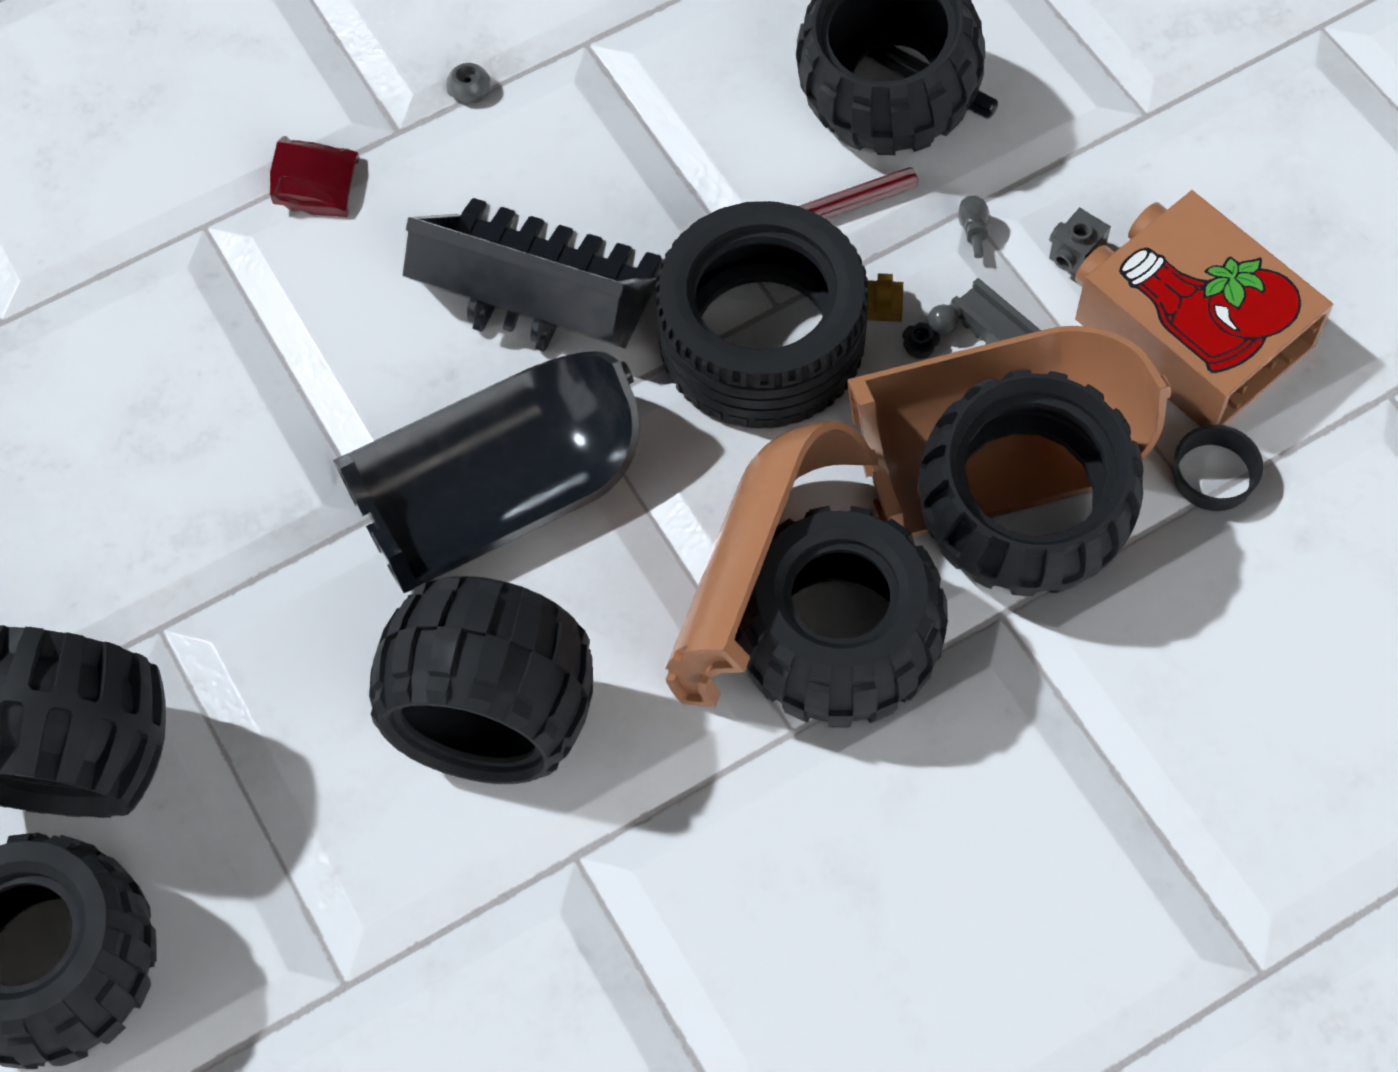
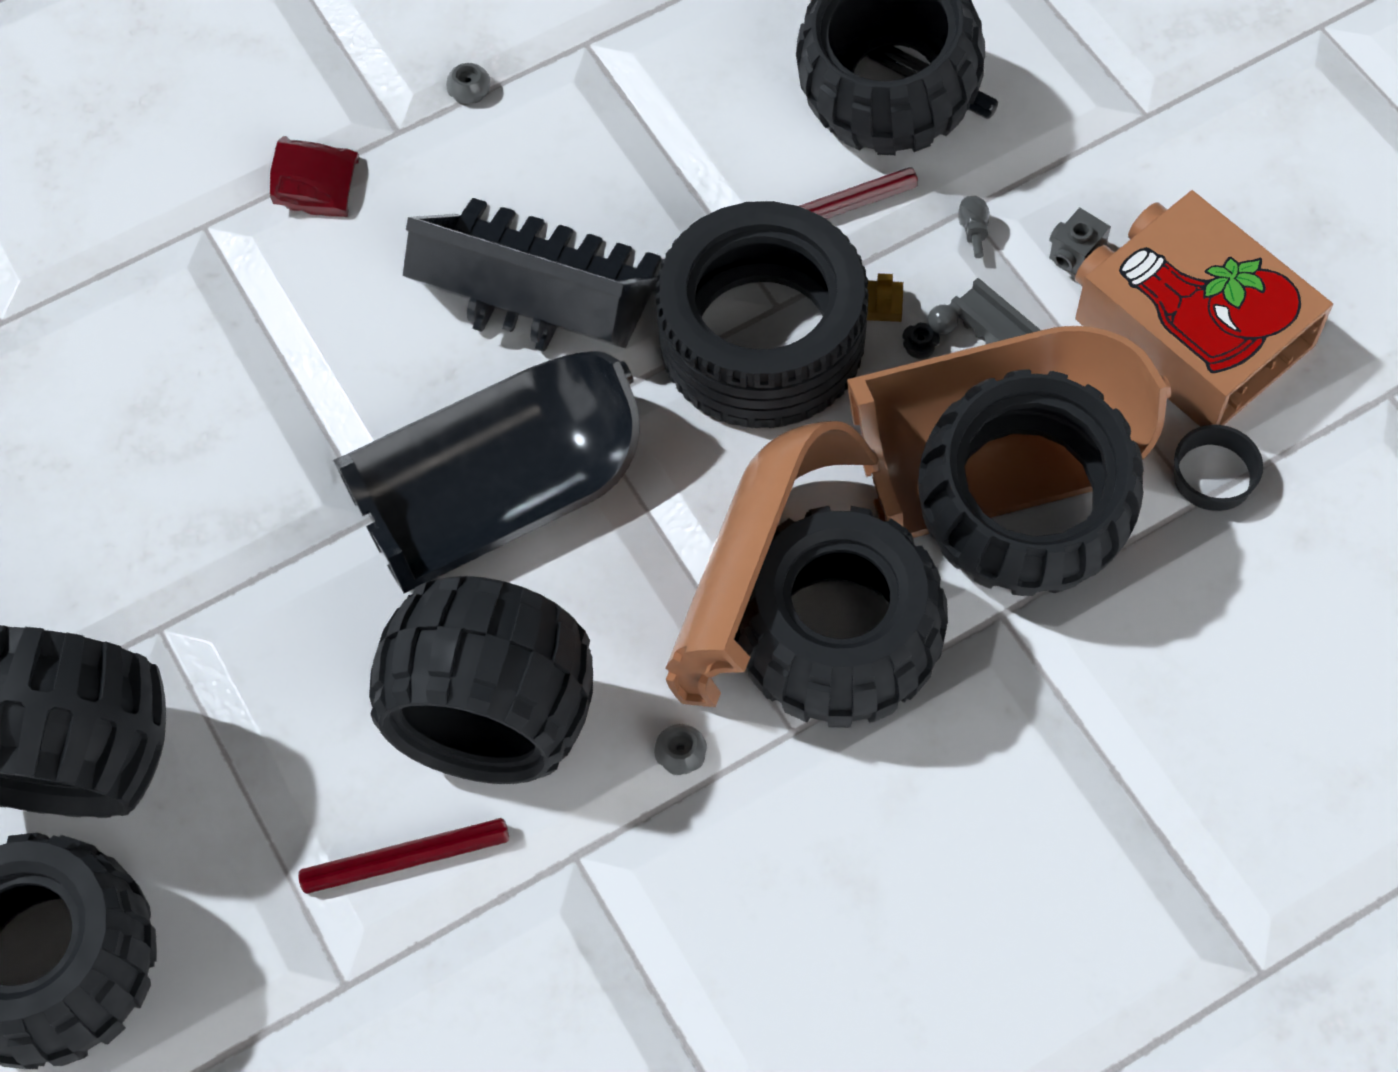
none -> dark red axle [298,818,509,894]
none -> dark grey plate [654,724,707,775]

